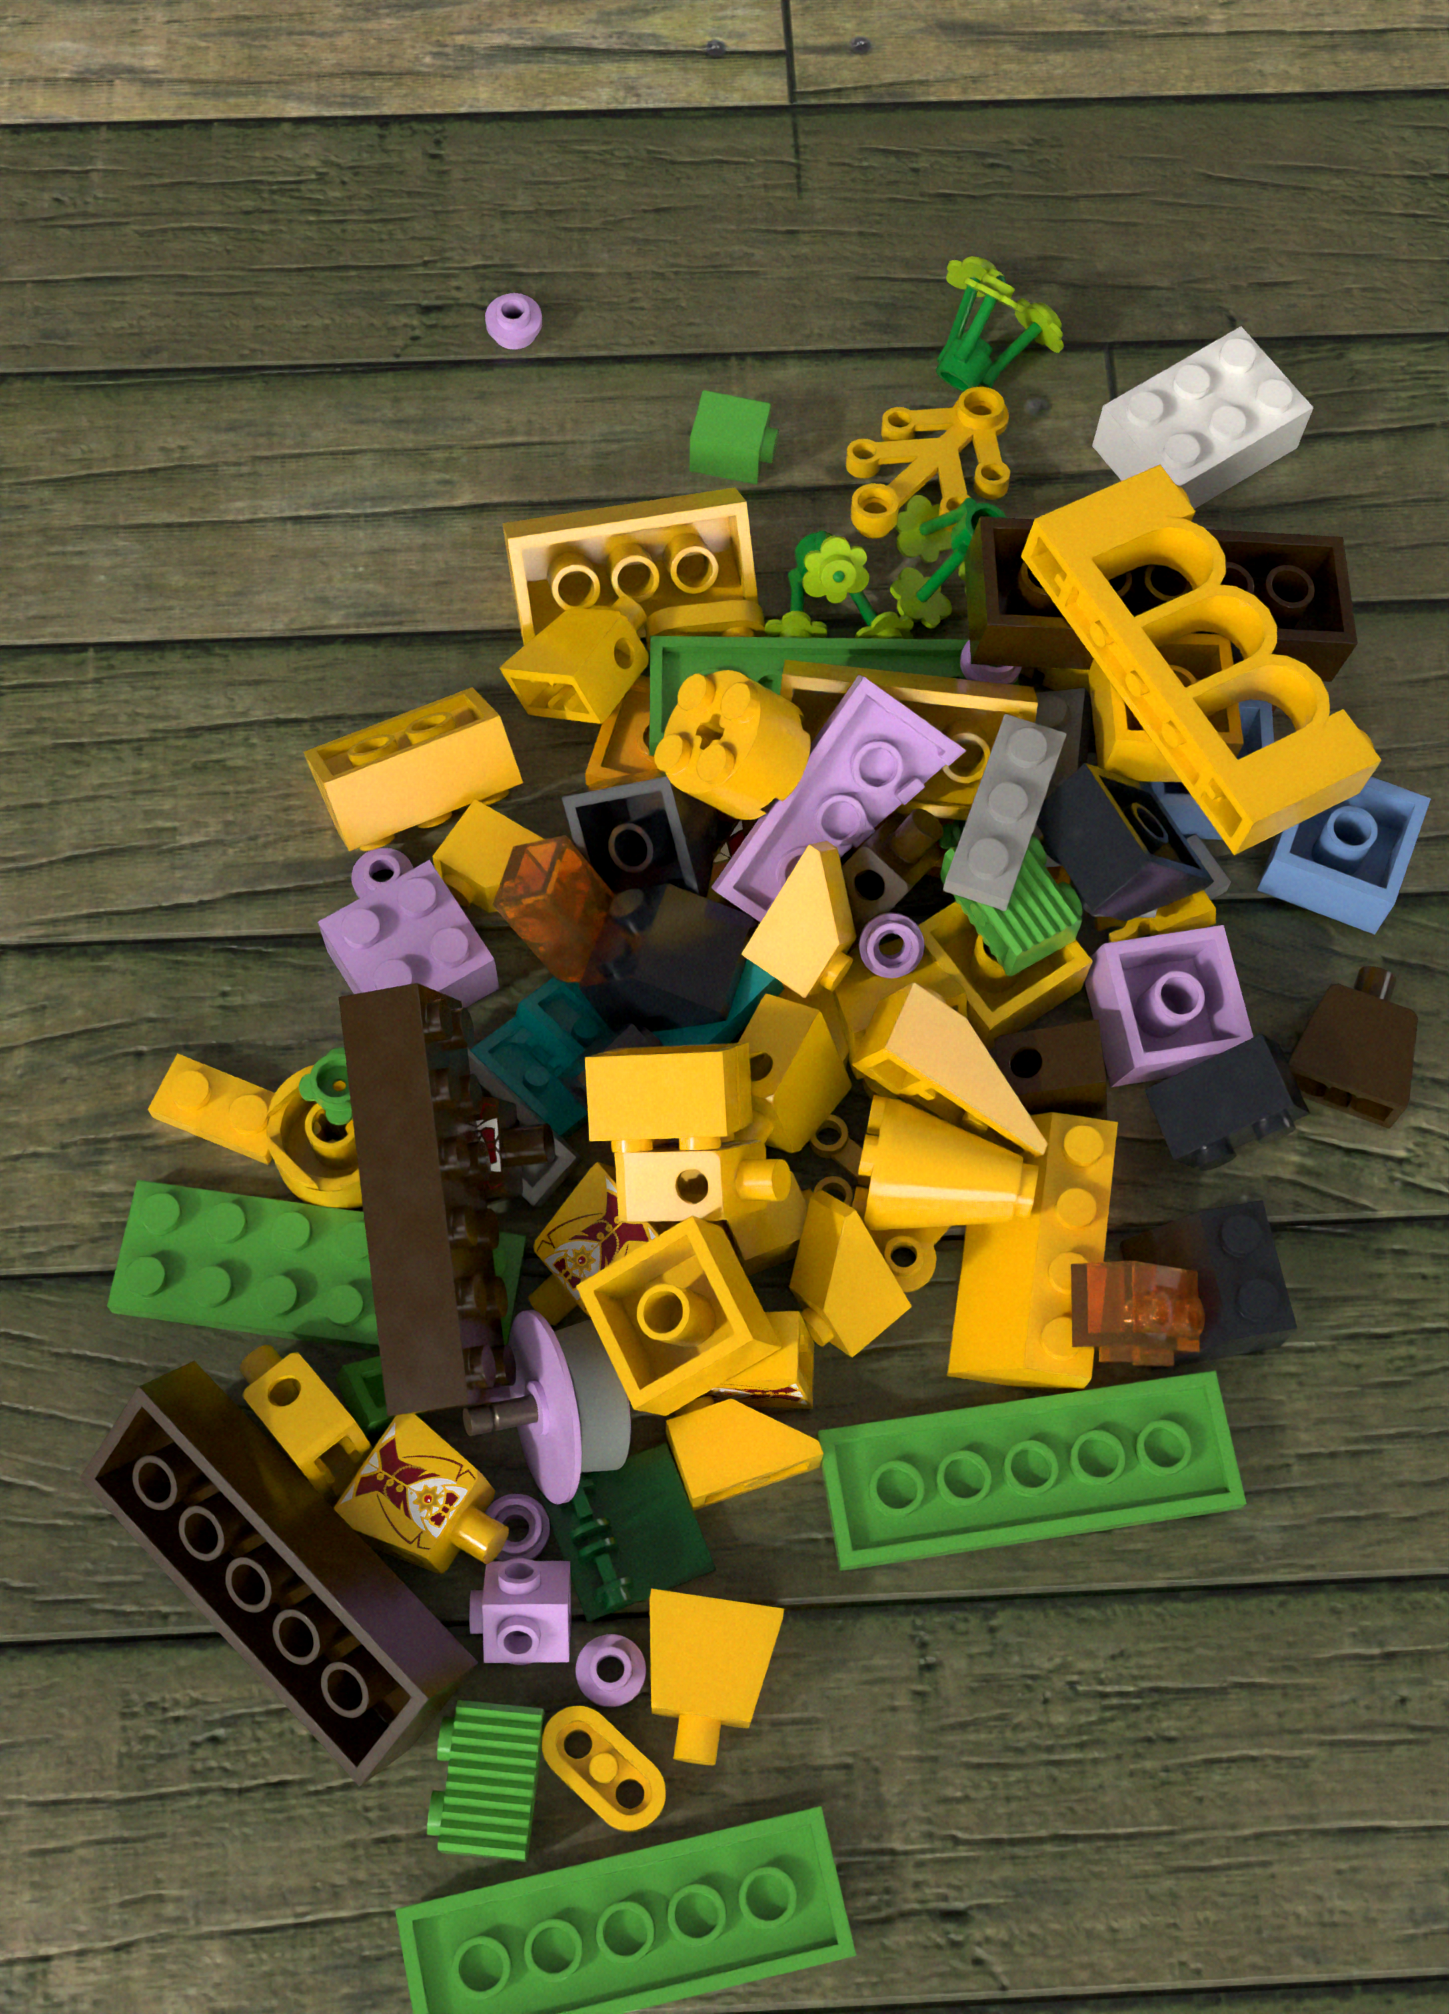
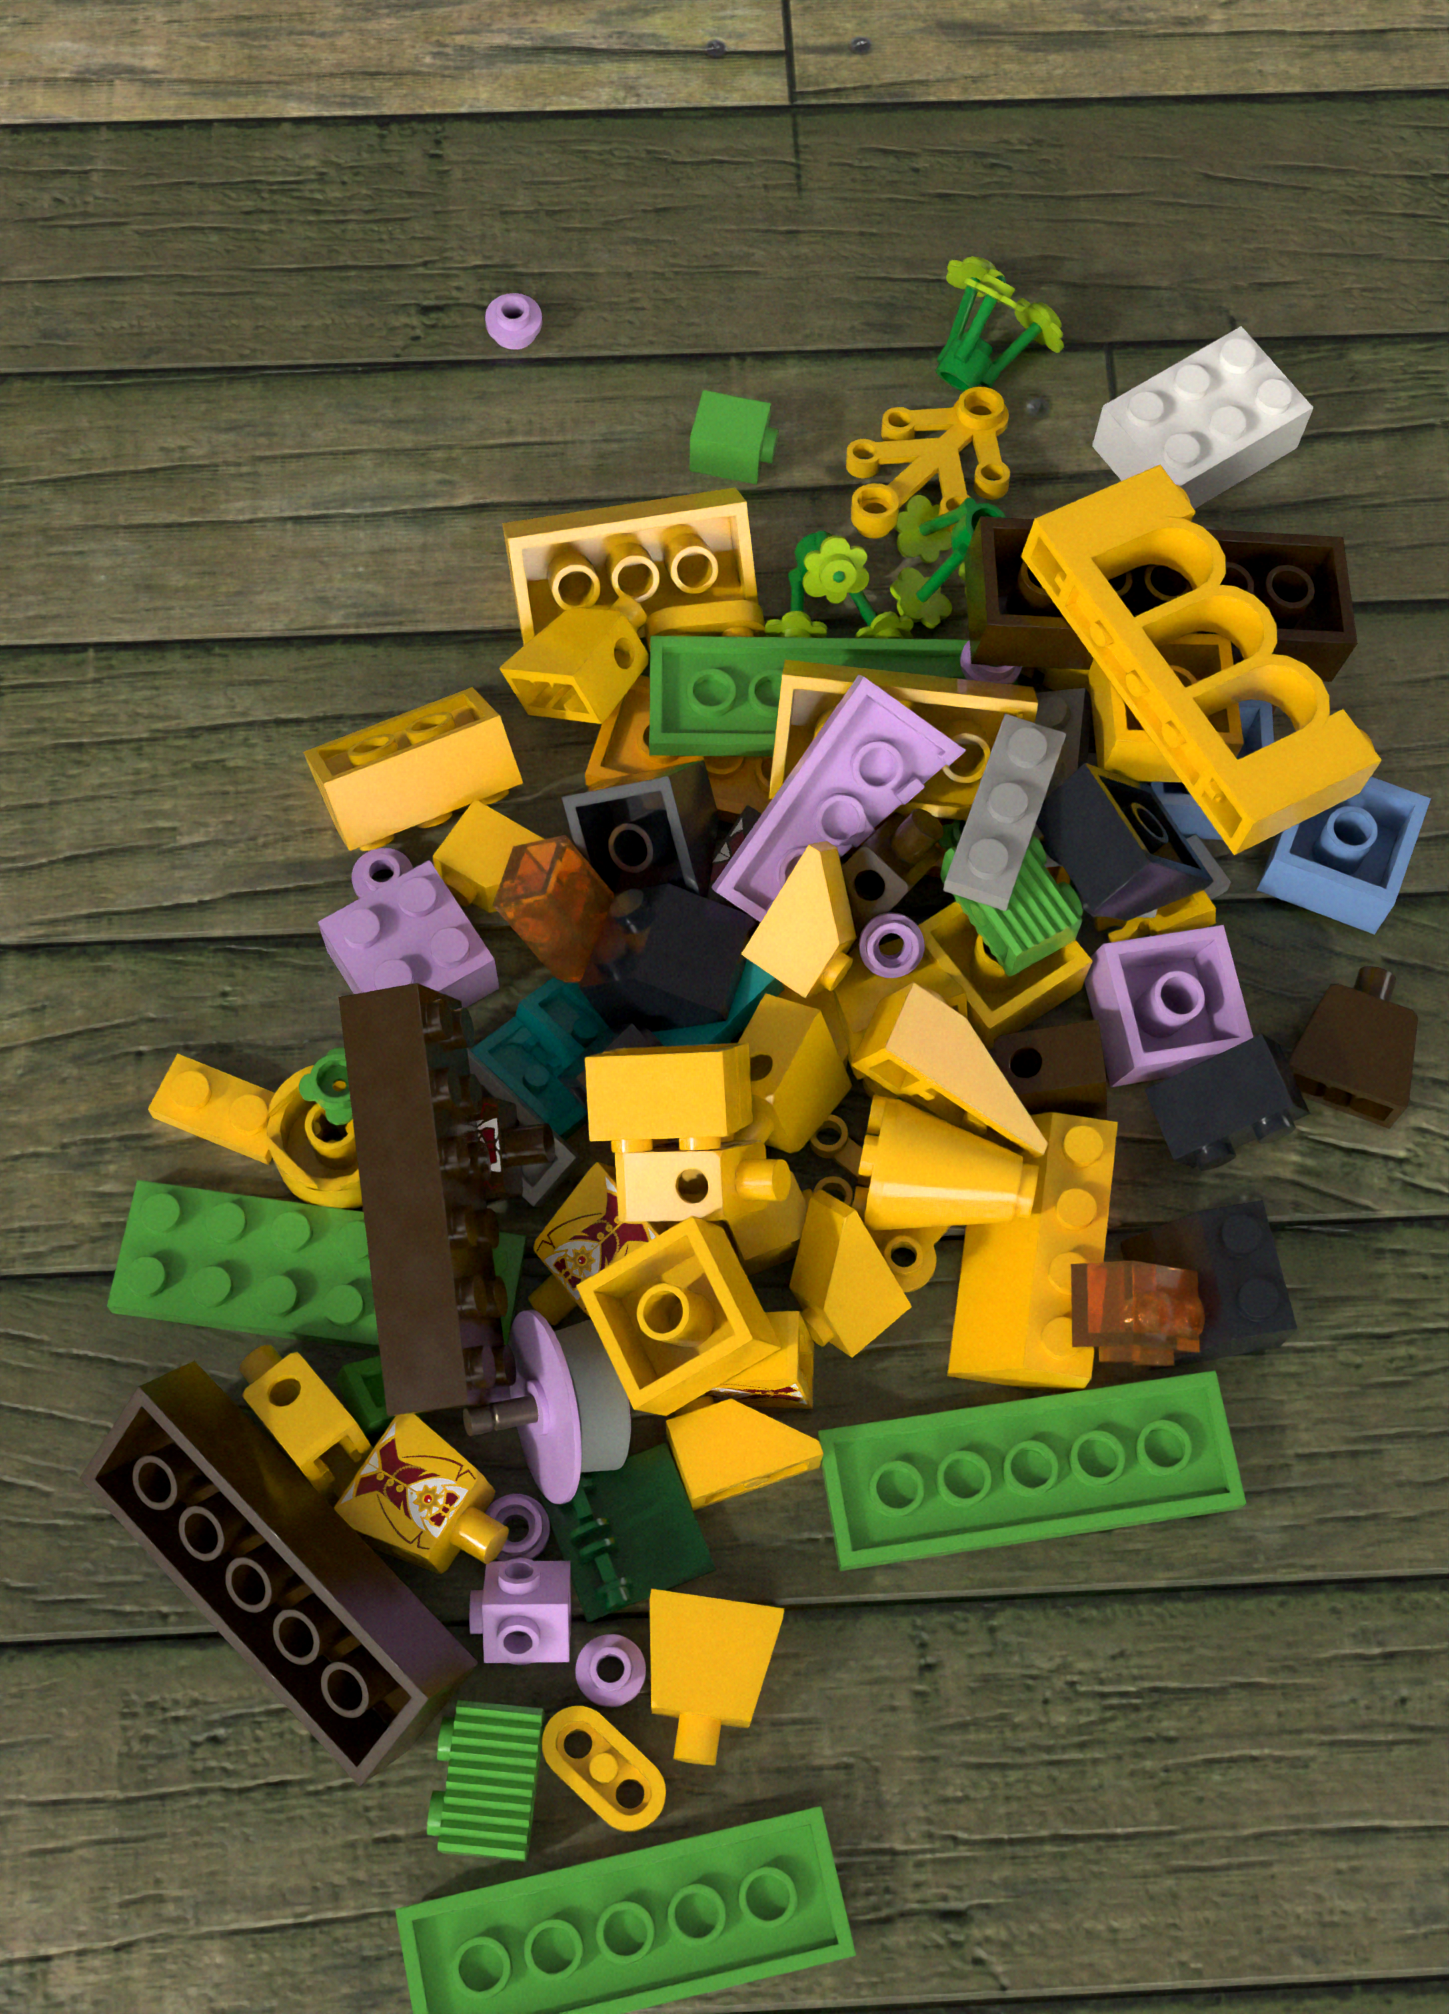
yellow brick [654,670,811,820] -> none

